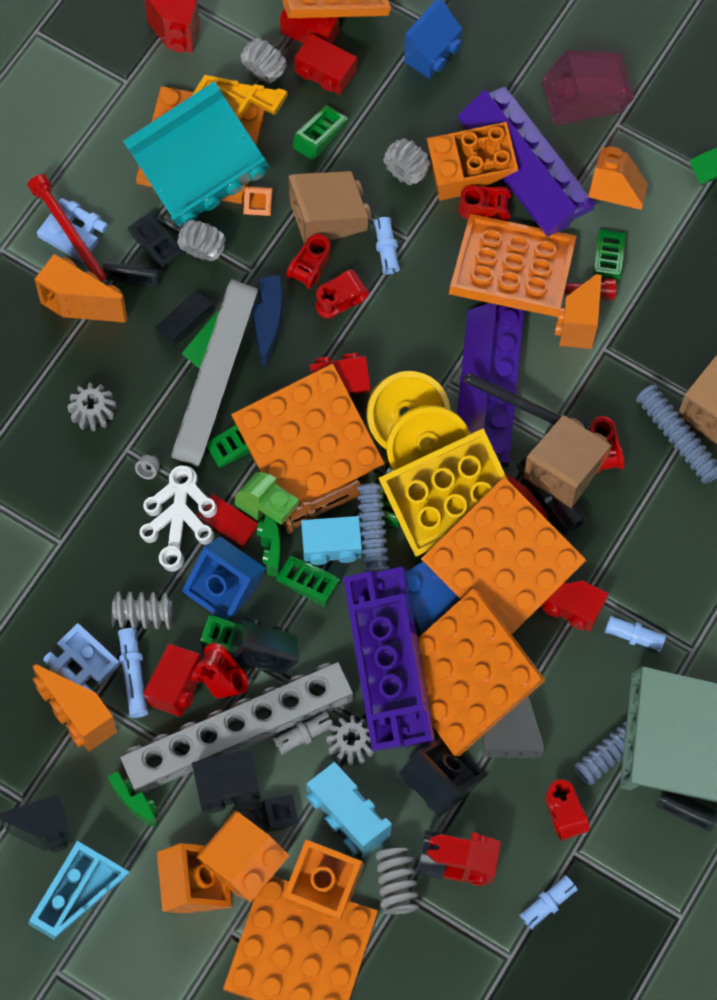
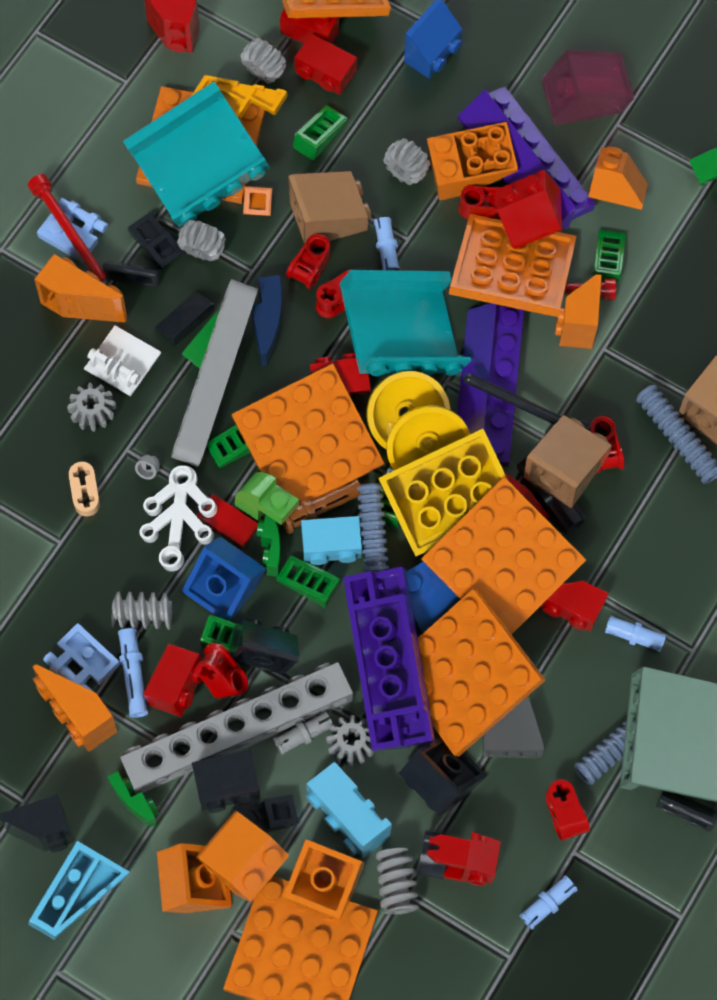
none -> light nougat beam [69,462,100,516]
none -> white hinge [84,326,161,397]
none -> teal panel [339,270,471,376]
none -> red slope [497,169,563,250]

